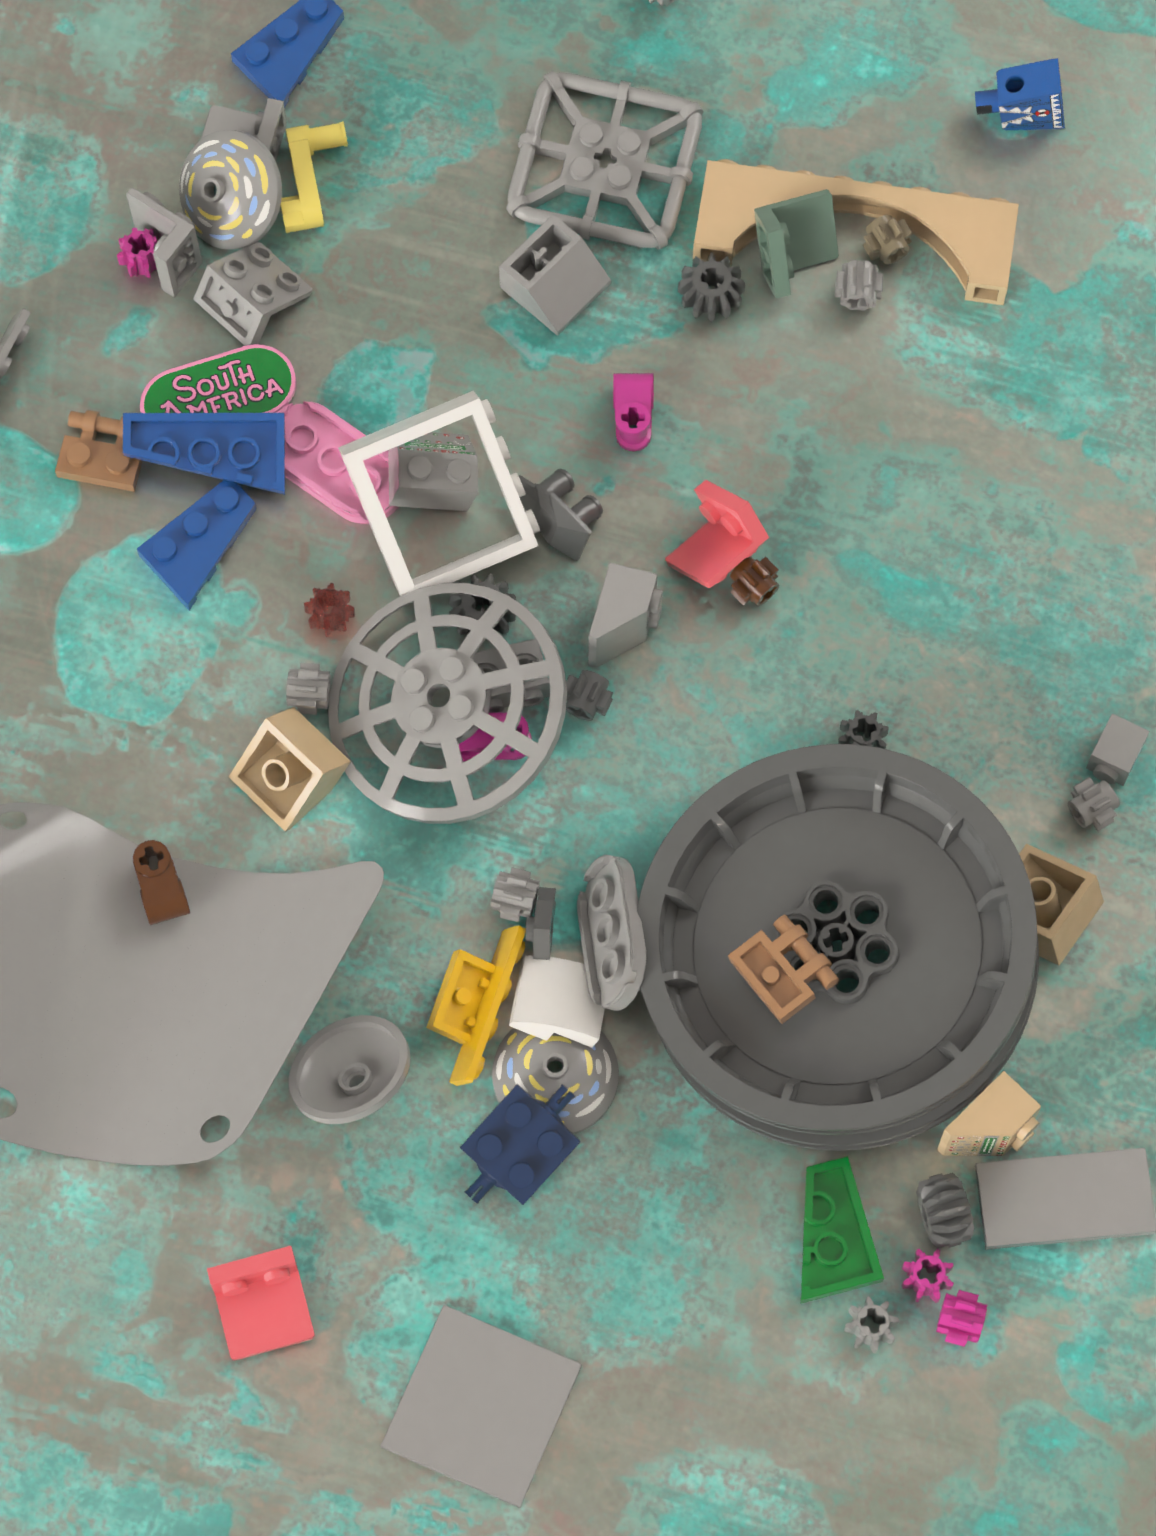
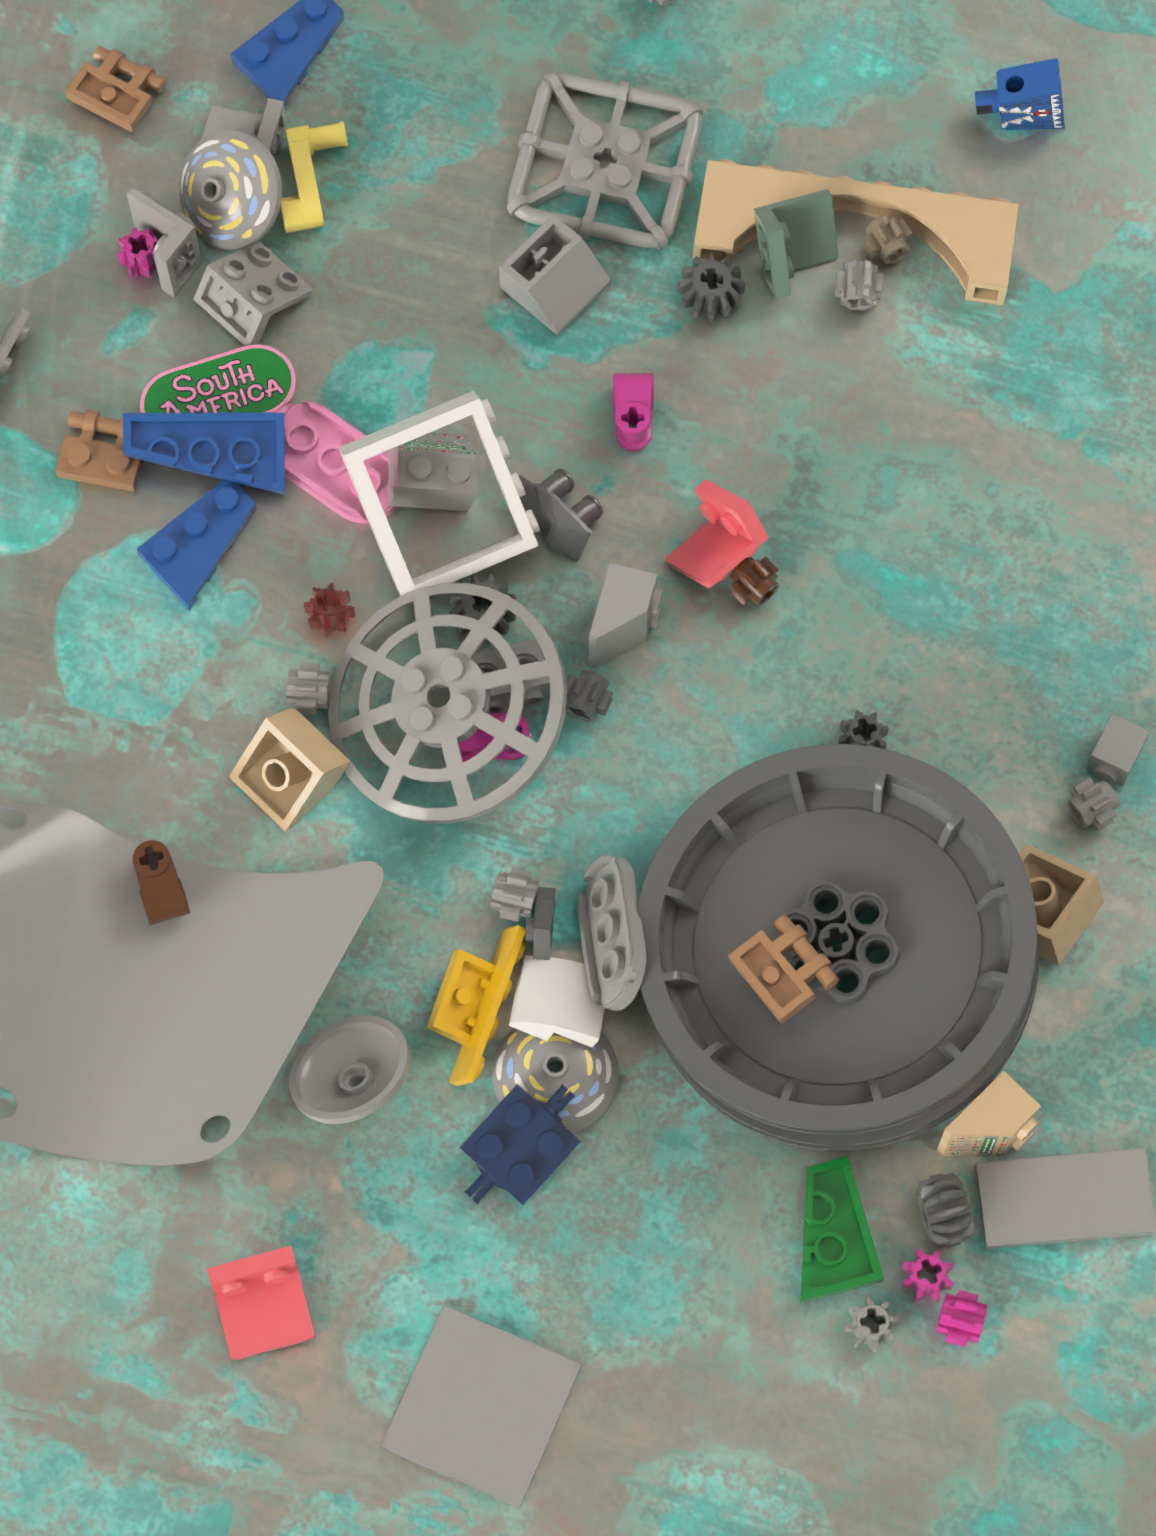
none -> medium nougat plate [65,46,167,133]

